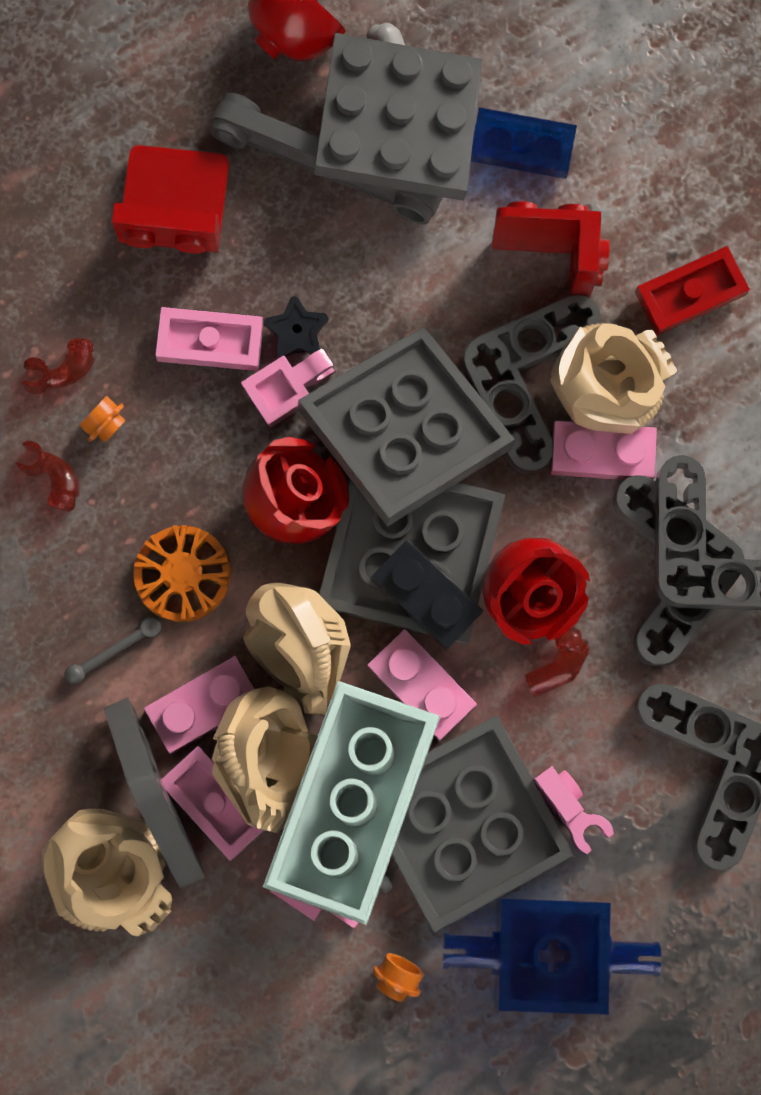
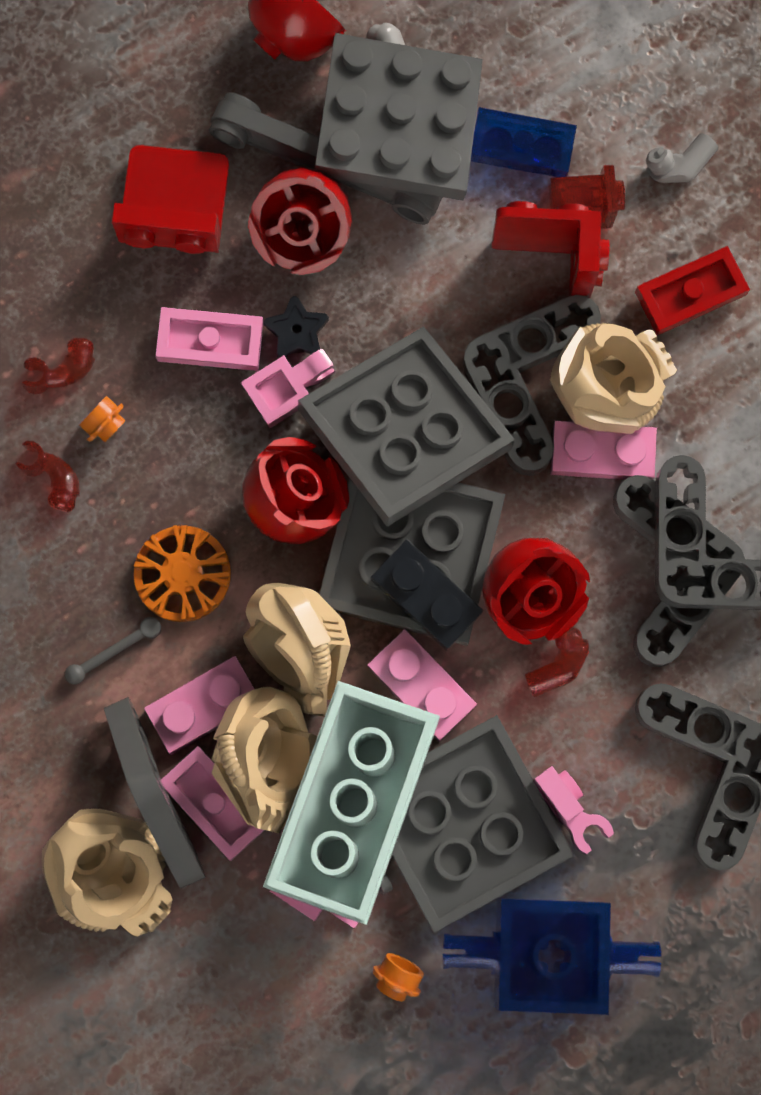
none -> red cylinder [248,168,352,275]
none -> clear red bracket [548,165,625,229]
none -> light grey arm [646,133,718,183]

